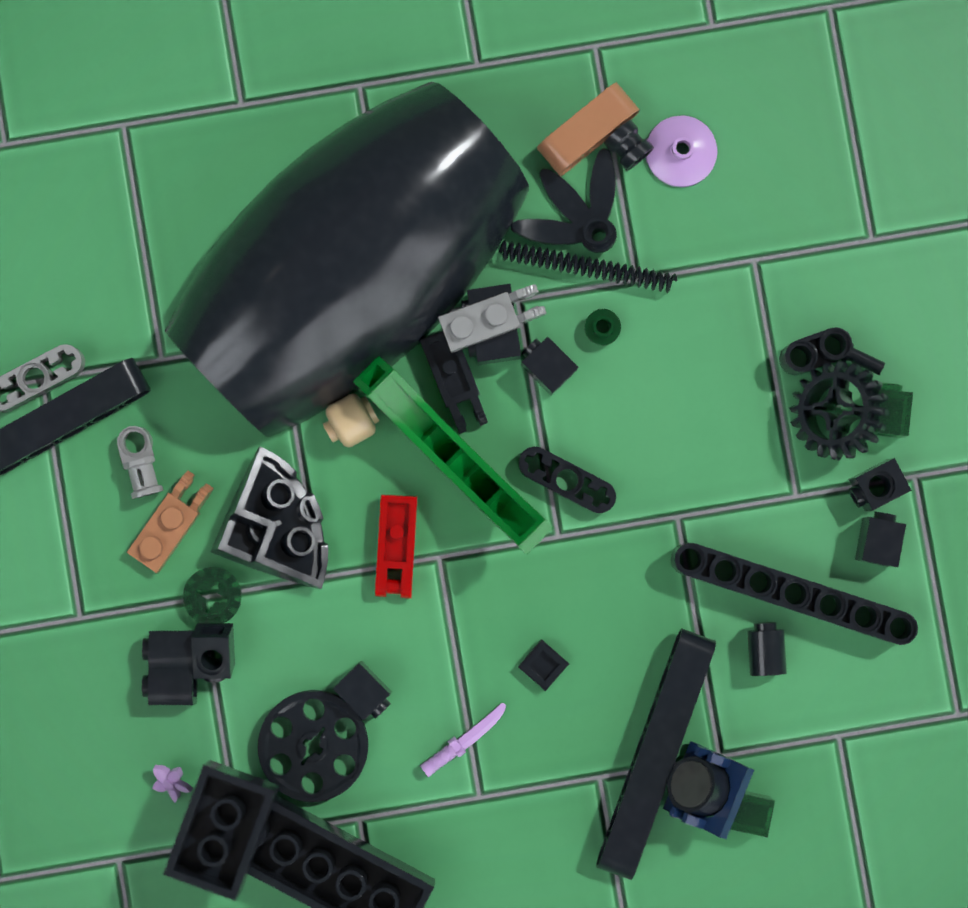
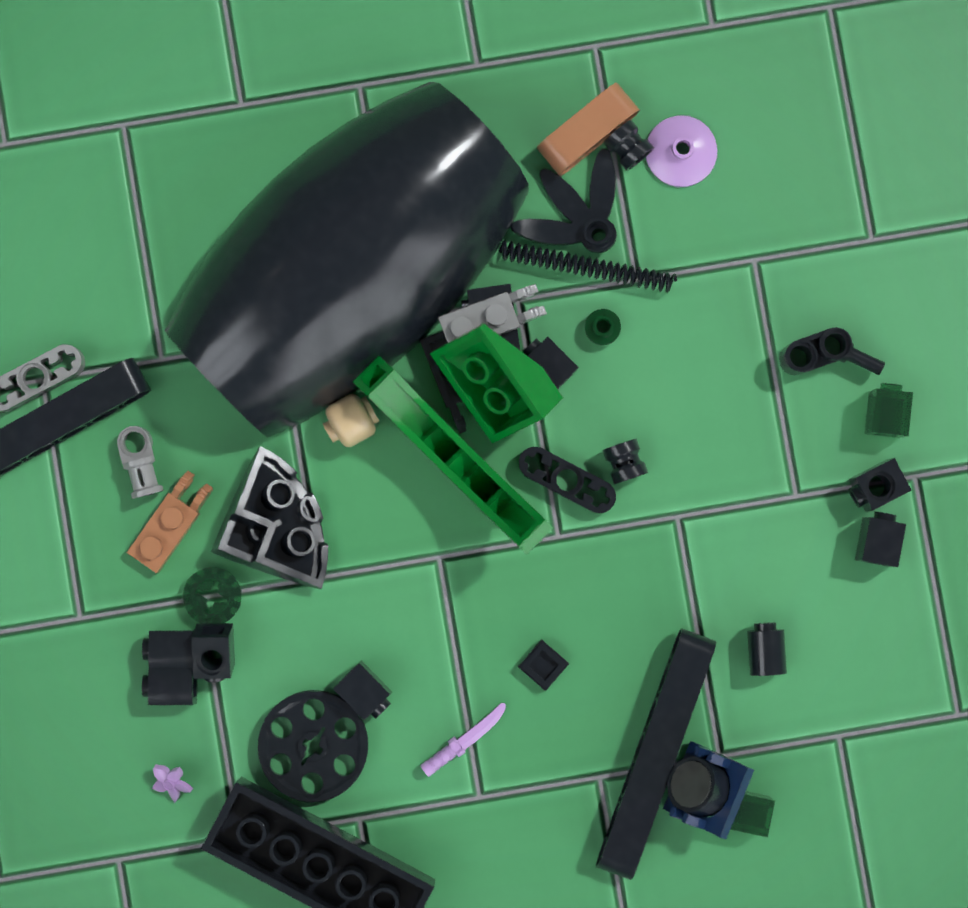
black brick [163,760,280,901] -> none
red plate [375,495,418,599] -> none
black beam [671,543,918,645] -> none
black gear [789,361,890,461] -> none
none -> green slope [430,323,563,443]
none -> black wheel [602,438,648,484]

